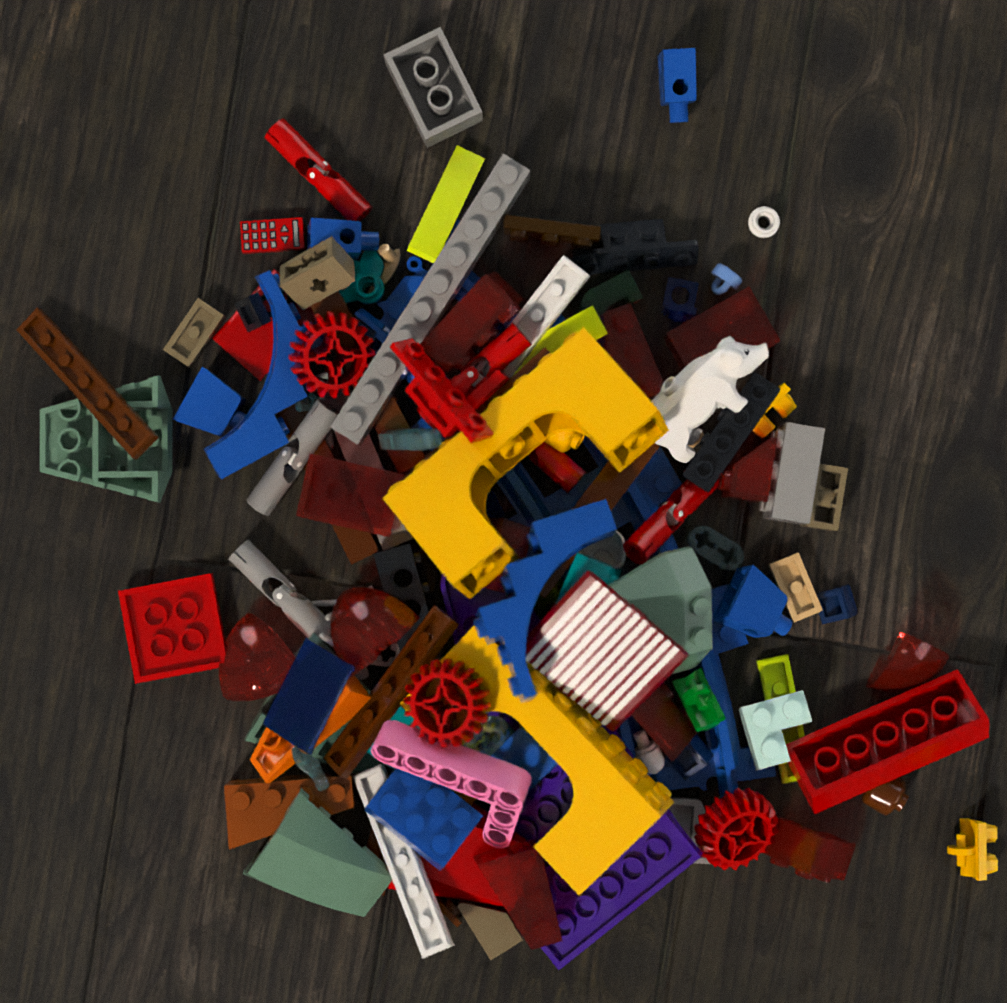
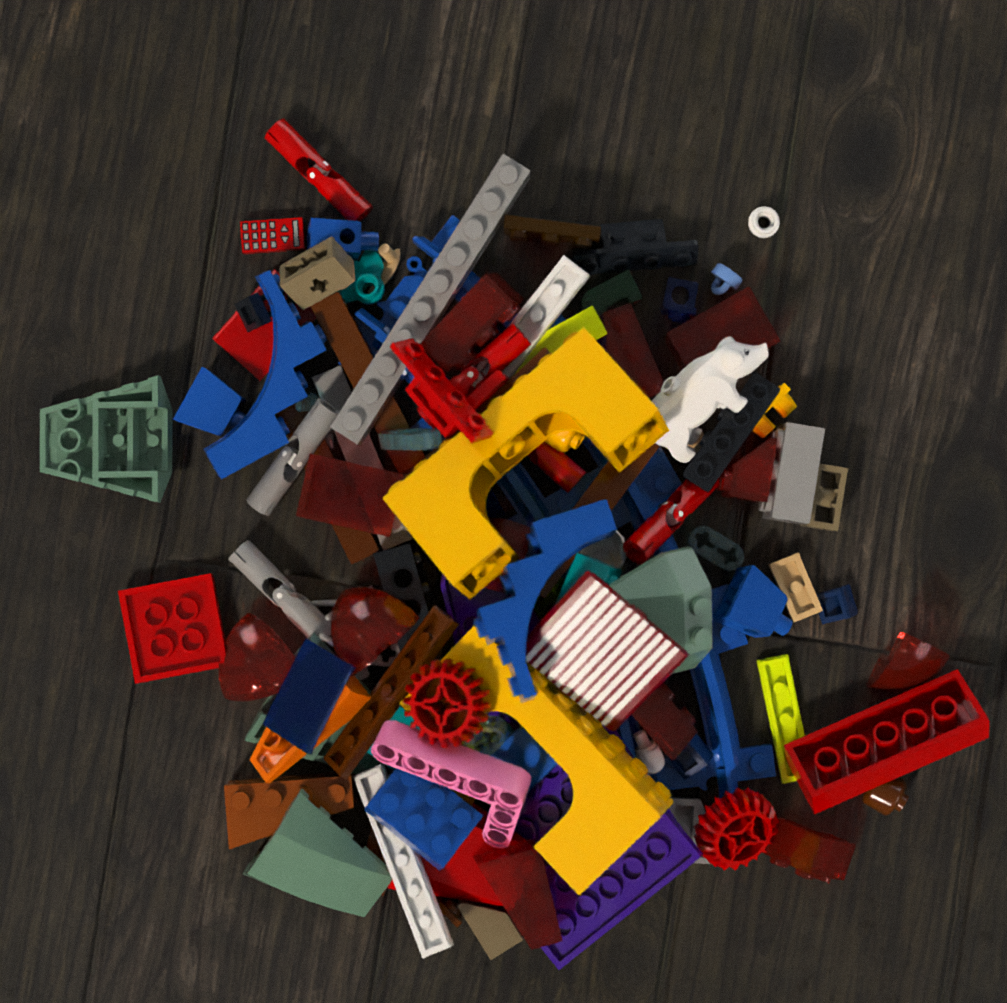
reddish brown tile [16,307,159,460] -> none
dark tan plate [163,298,226,368] -> none
red gear [288,311,376,399] -> none
clear light blue bar [292,747,330,791] -> none
light grey brick [383,27,483,148] -> none
neon yellow tile [407,145,485,263] -> none
blue torso [658,48,697,123] -> none
green hips [672,668,726,733] -> none
light aqua brick [738,690,812,771] -> none
yellow hips [947,818,998,881] -> none

